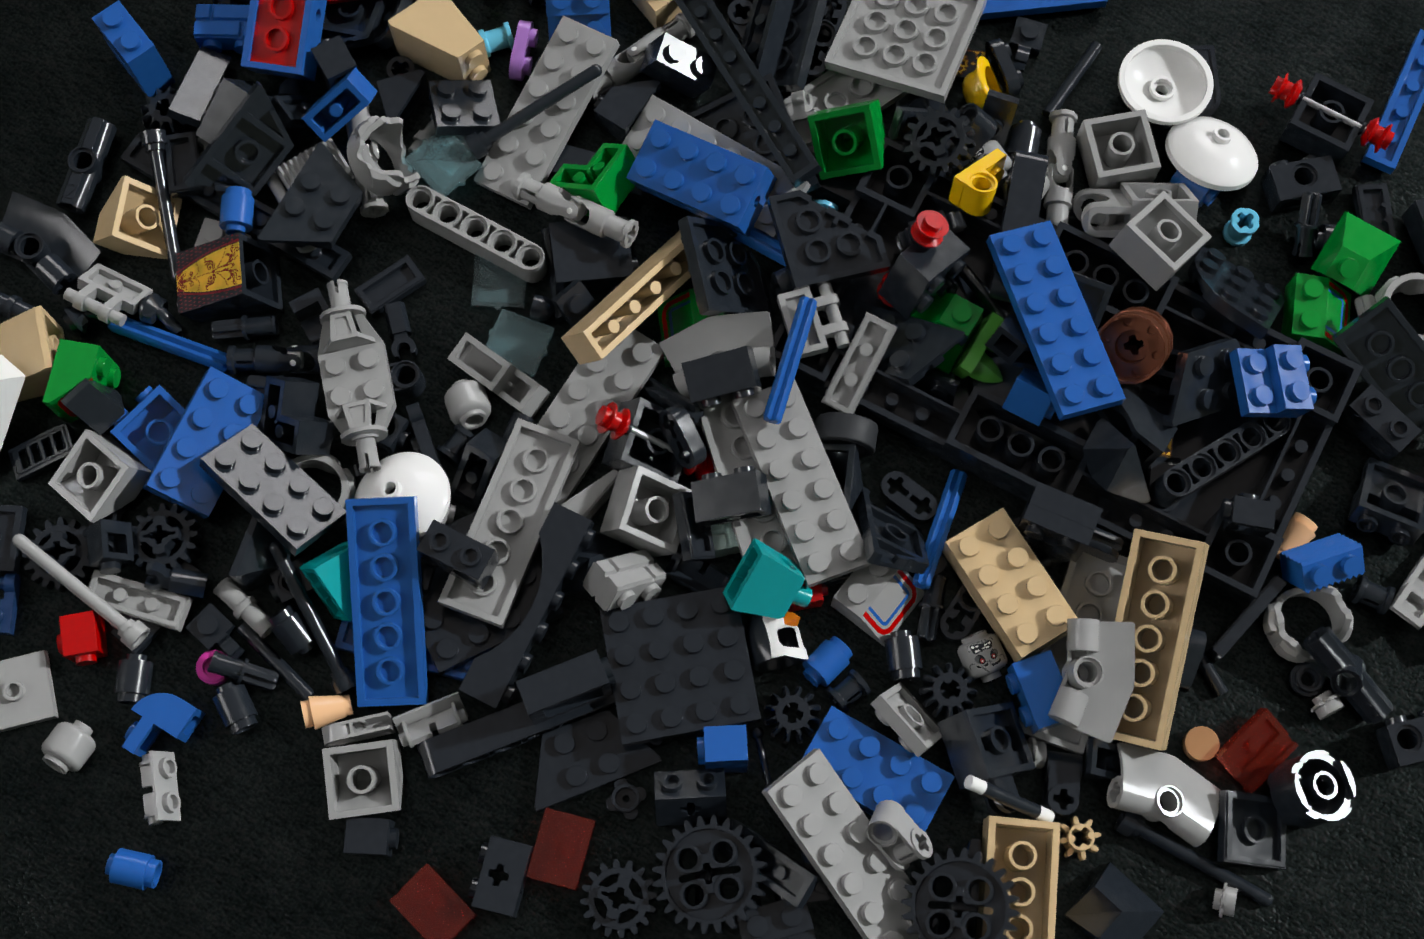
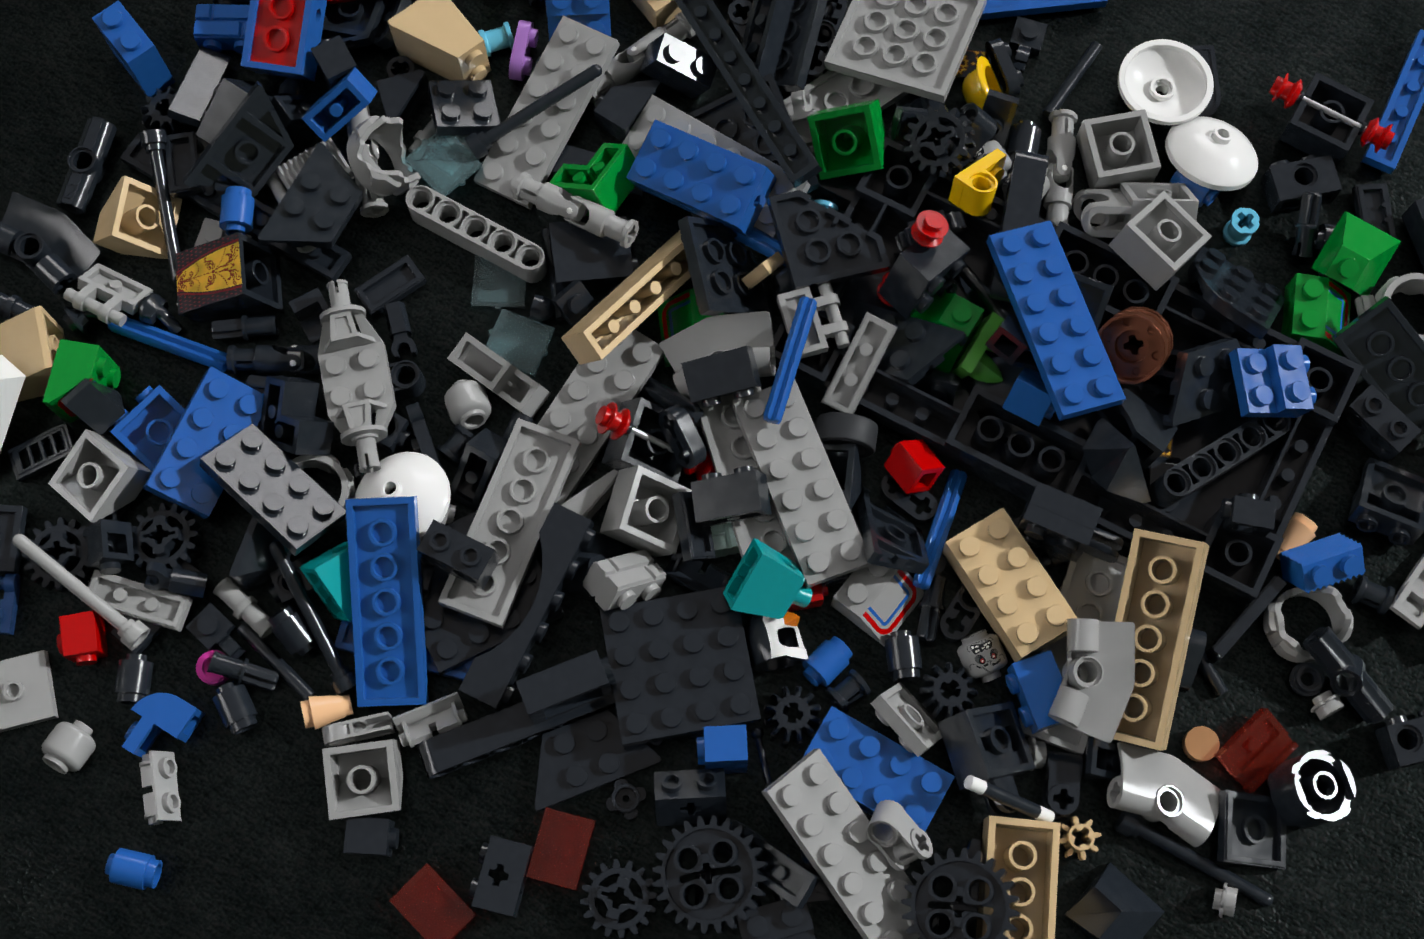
none -> tan tile [741,251,784,289]
none -> red brick [884,439,945,494]

